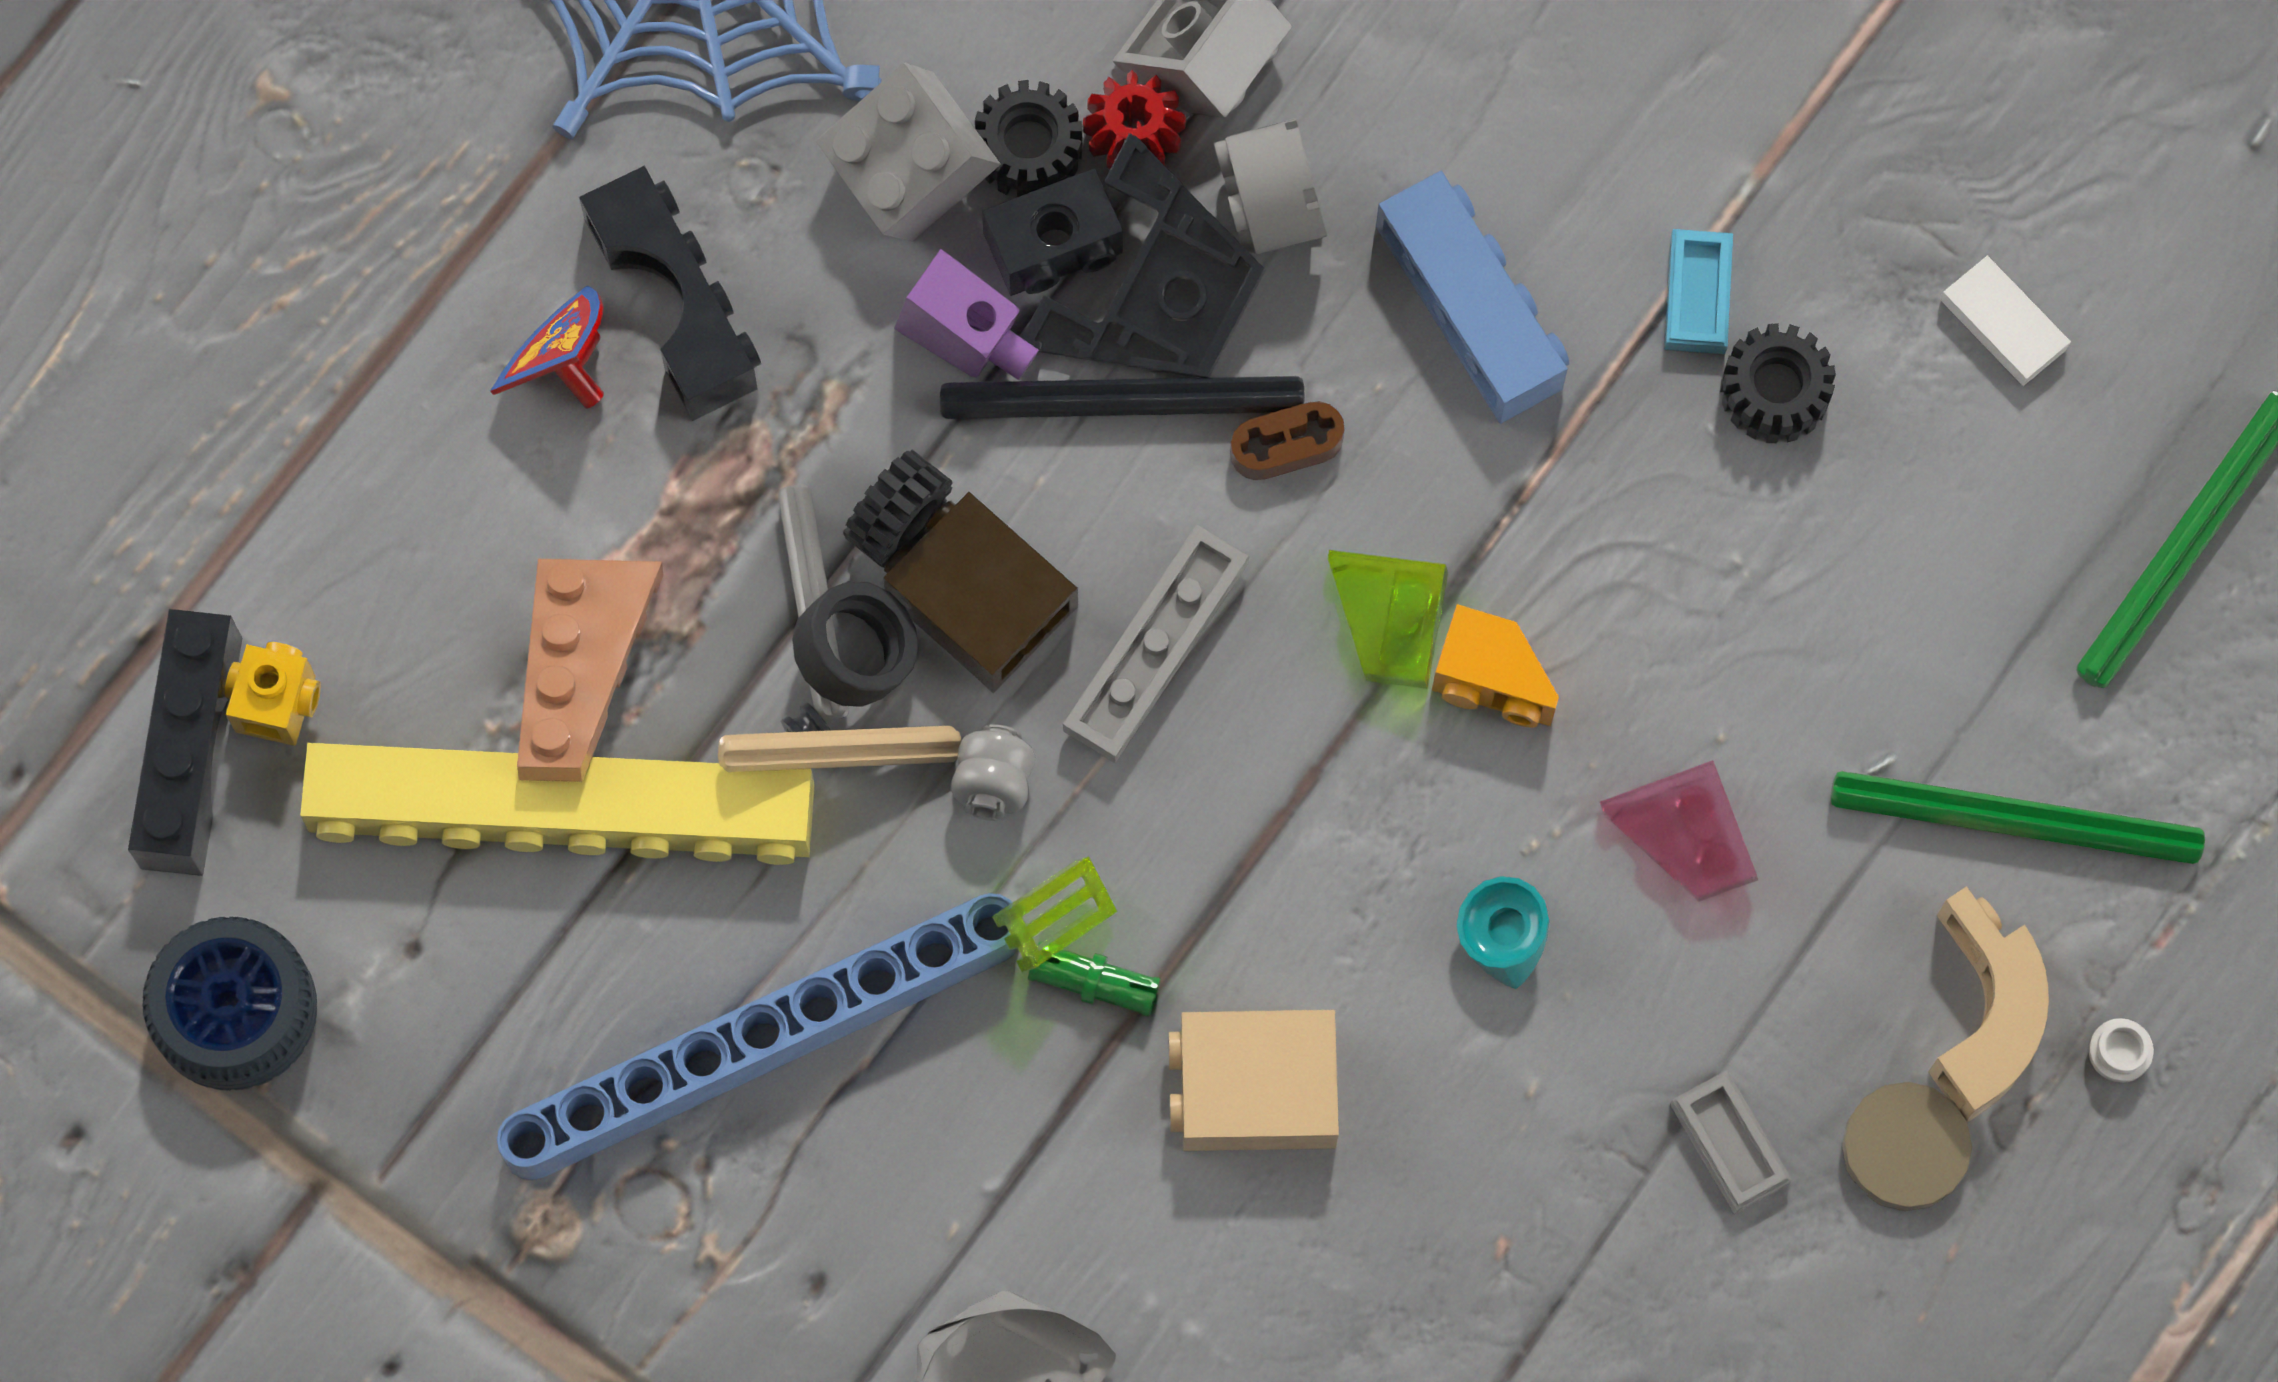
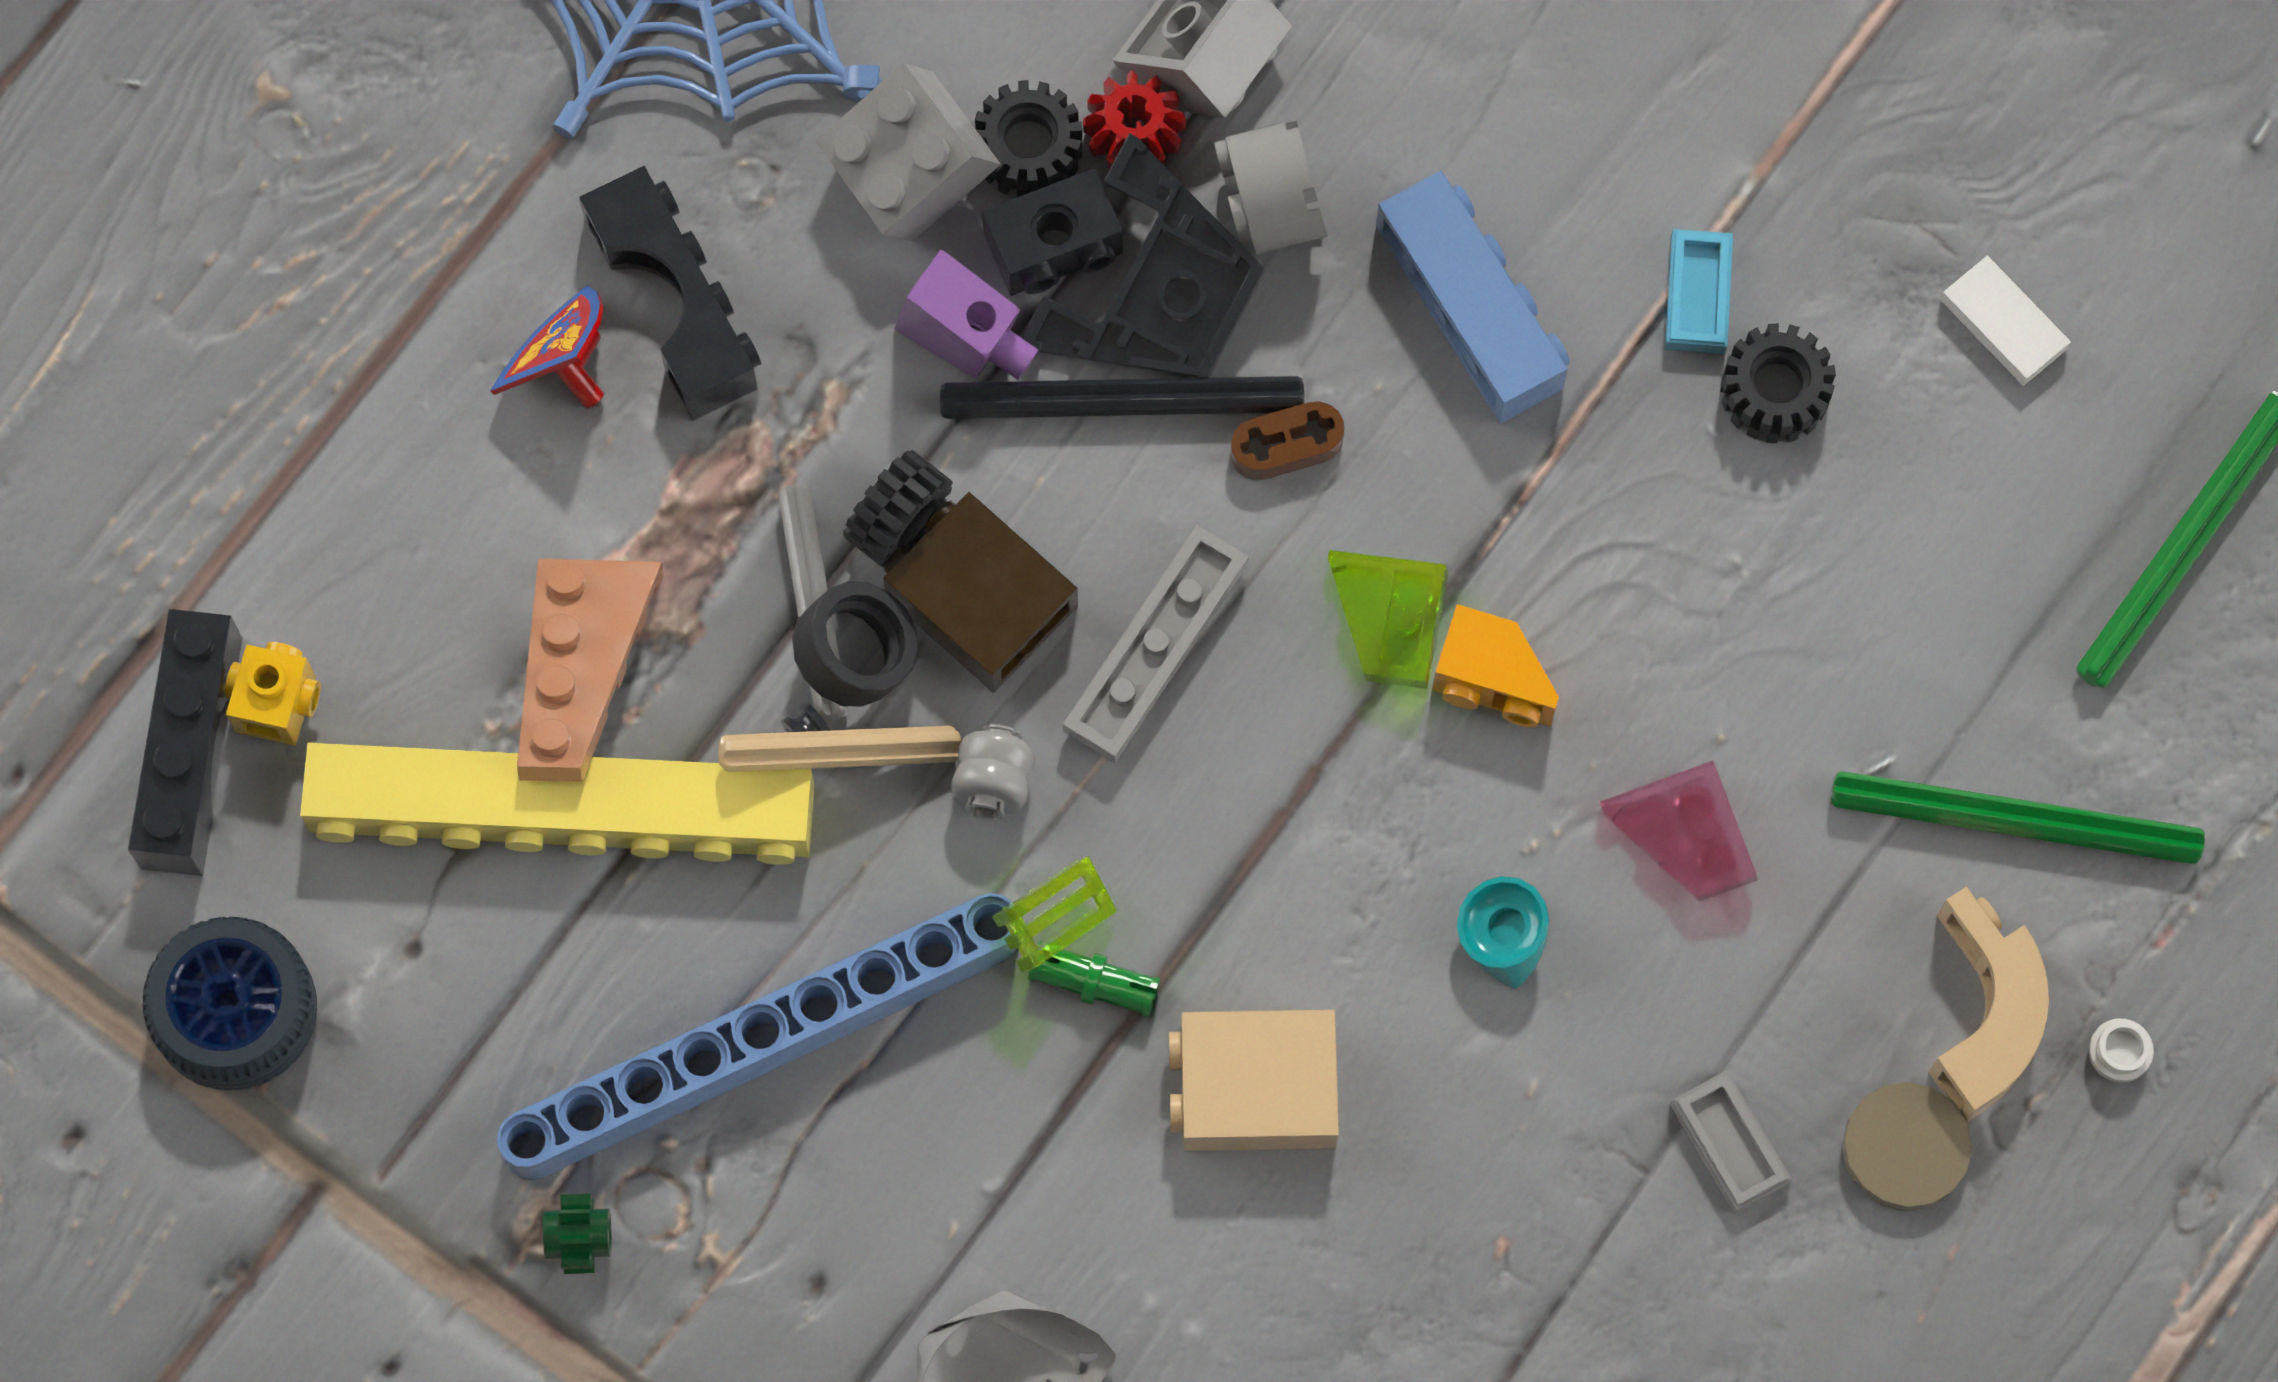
none -> dark green gear [543,1193,612,1274]

